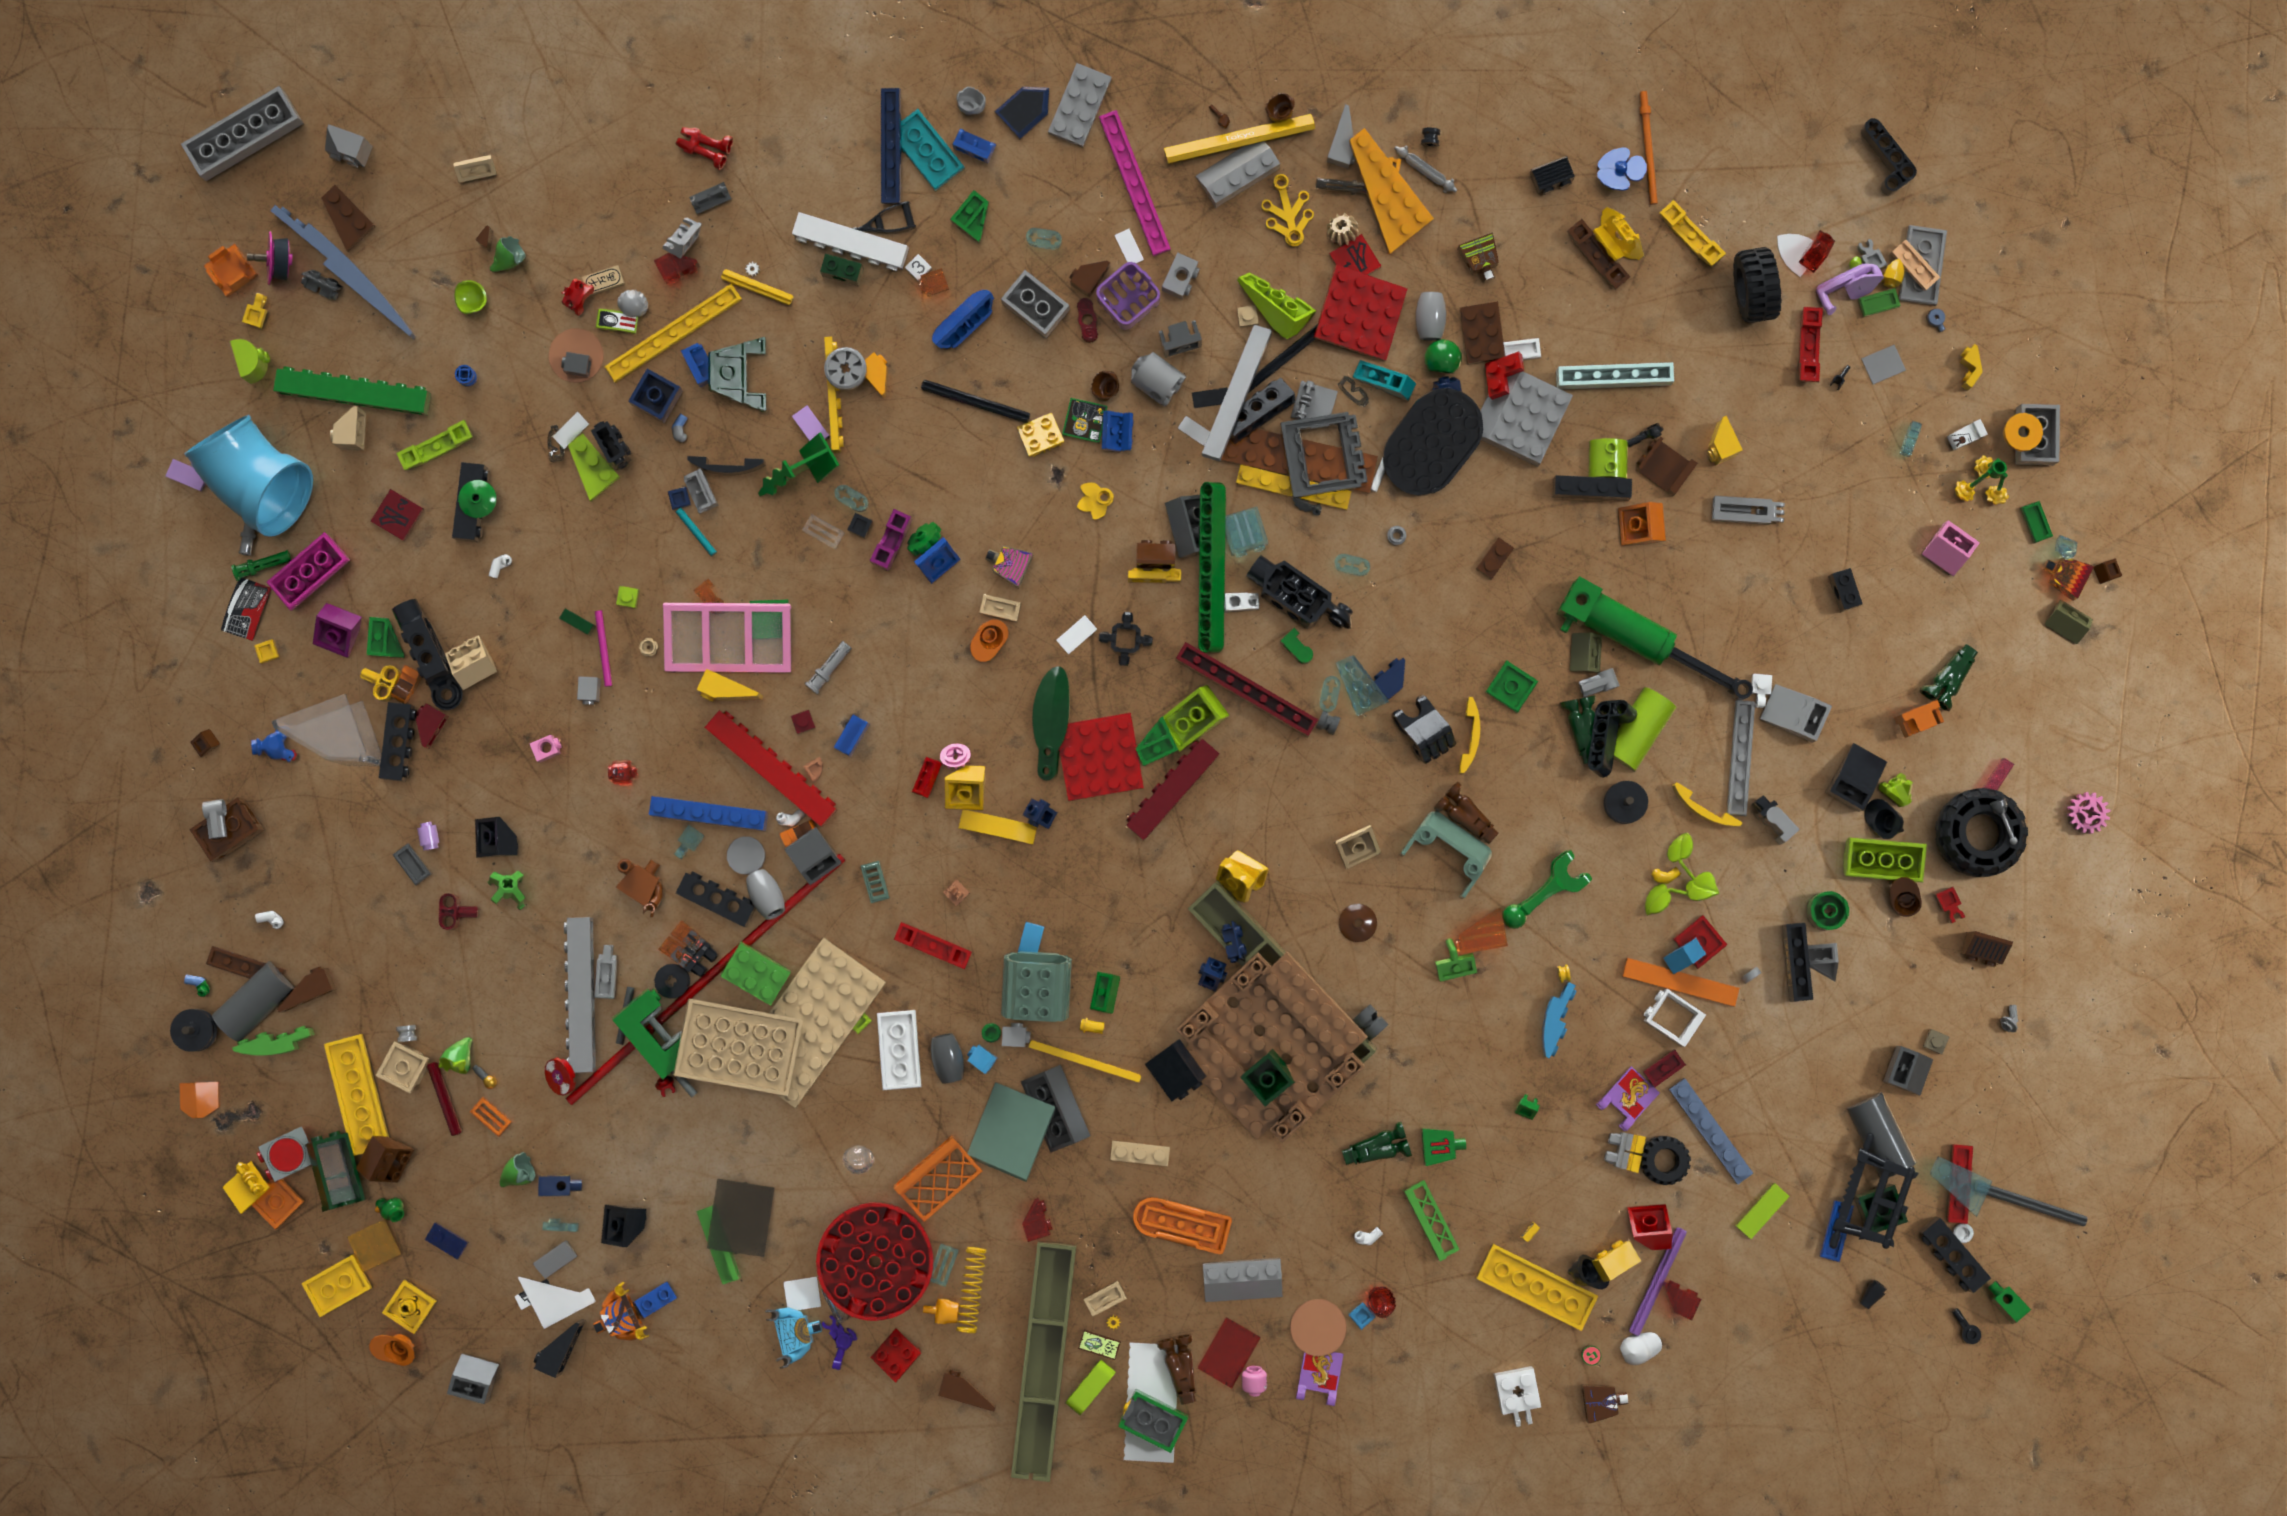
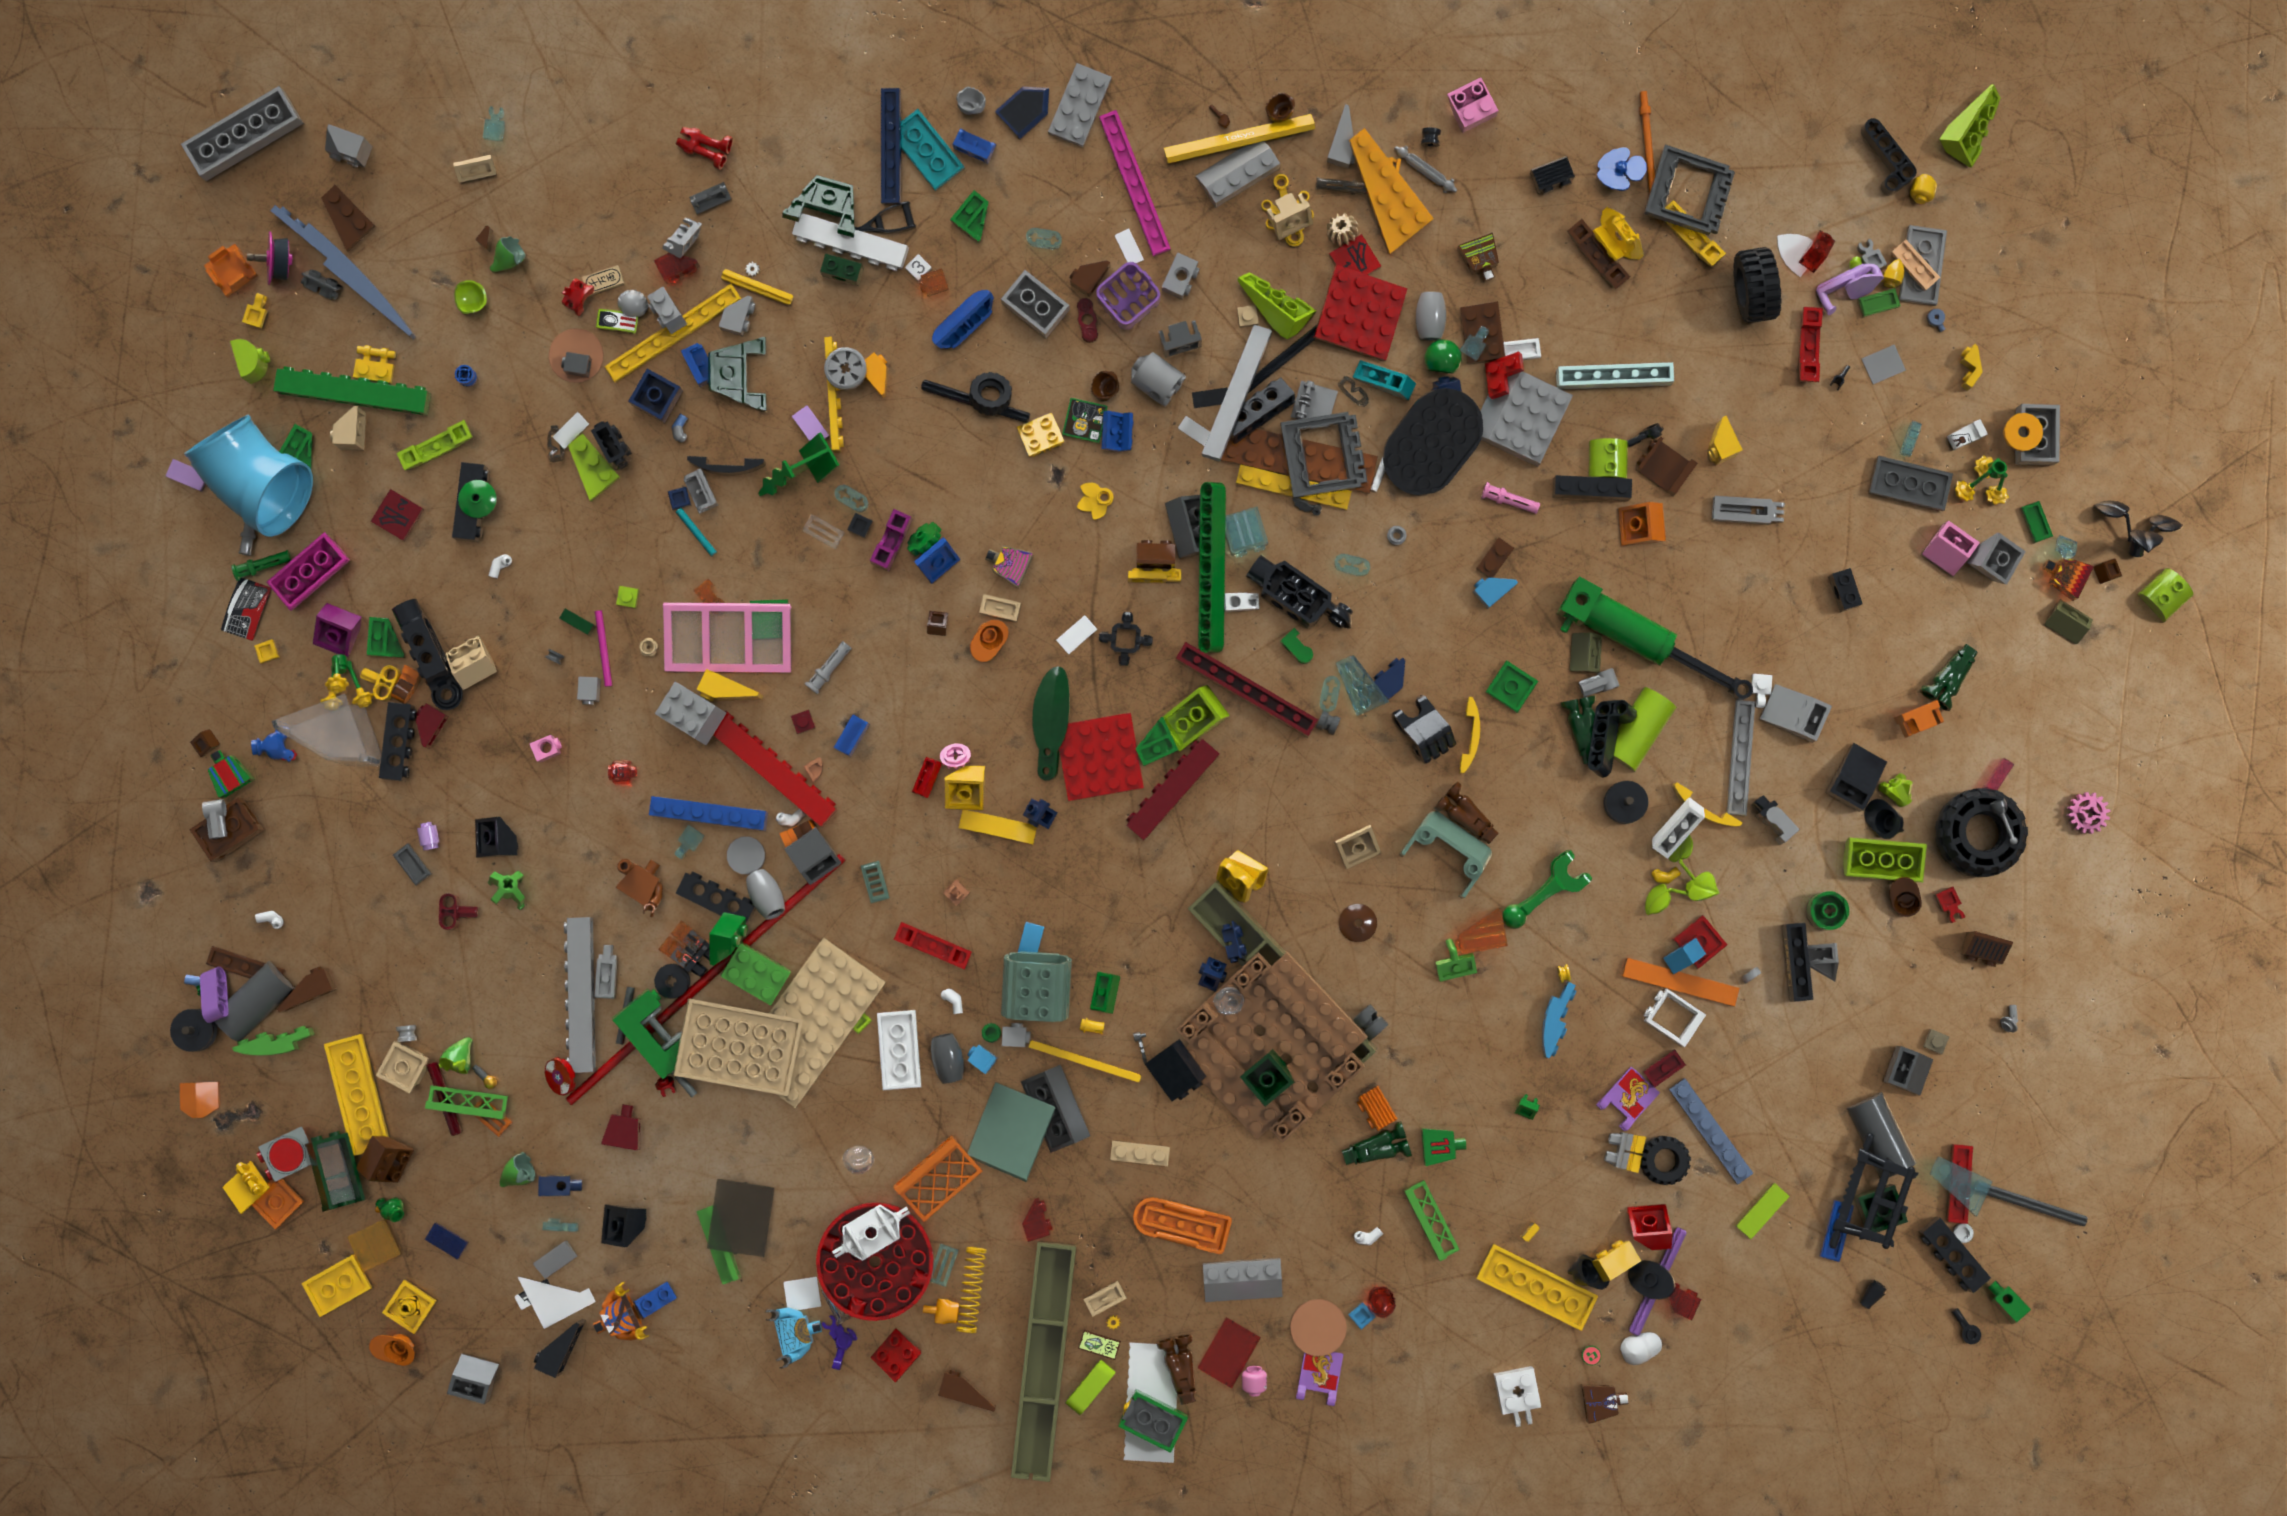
none -> medium lavender beam [200,967,229,1023]
none -> torso [208,750,255,799]
none -> green wing [279,424,313,469]
none -> yellow plant [320,654,374,711]
none -> yellow plate [353,345,396,384]
none -> bright green fence [425,1085,508,1119]
none -> clear light blue plate [483,106,505,141]
none -> dark grey bush [545,649,565,665]
none -> dark red torso [601,1104,641,1151]
none -> light grey brick [647,287,687,334]
none -> light grey brick [655,681,726,745]
none -> green slope [709,912,748,966]
none -> light grey slope [719,296,755,336]
none -> wing [782,175,855,238]
none -> white plate [832,1205,910,1261]
none -> reddish brown slope [927,611,948,636]
none -> white arm [941,989,963,1014]
none -> black tyre [969,372,1012,416]
none -> dark grey piece [1133,1032,1147,1064]
none -> clear hair [1213,987,1245,1015]
none -> tan panel [1267,193,1313,240]
none -> orange brick [1356,1085,1397,1131]
none -> bright pink slope [1447,78,1499,133]
none -> clear light blue plate [1460,326,1489,361]
none -> dark azure slope [1473,578,1518,609]
none -> bright pink pin [1481,482,1540,514]
none -> black piece [1628,1260,1675,1300]
none -> dark grey hinge [1644,144,1735,236]
none -> white brick [1652,798,1705,859]
none -> dark grey plate [1869,456,1953,511]
none -> yellow head [1910,174,1937,204]
none -> lime wedge [1939,85,2001,167]
none -> light grey slope [1967,533,2026,585]
none -> black plant [2093,500,2183,557]
none -> lime brick [2137,568,2194,622]

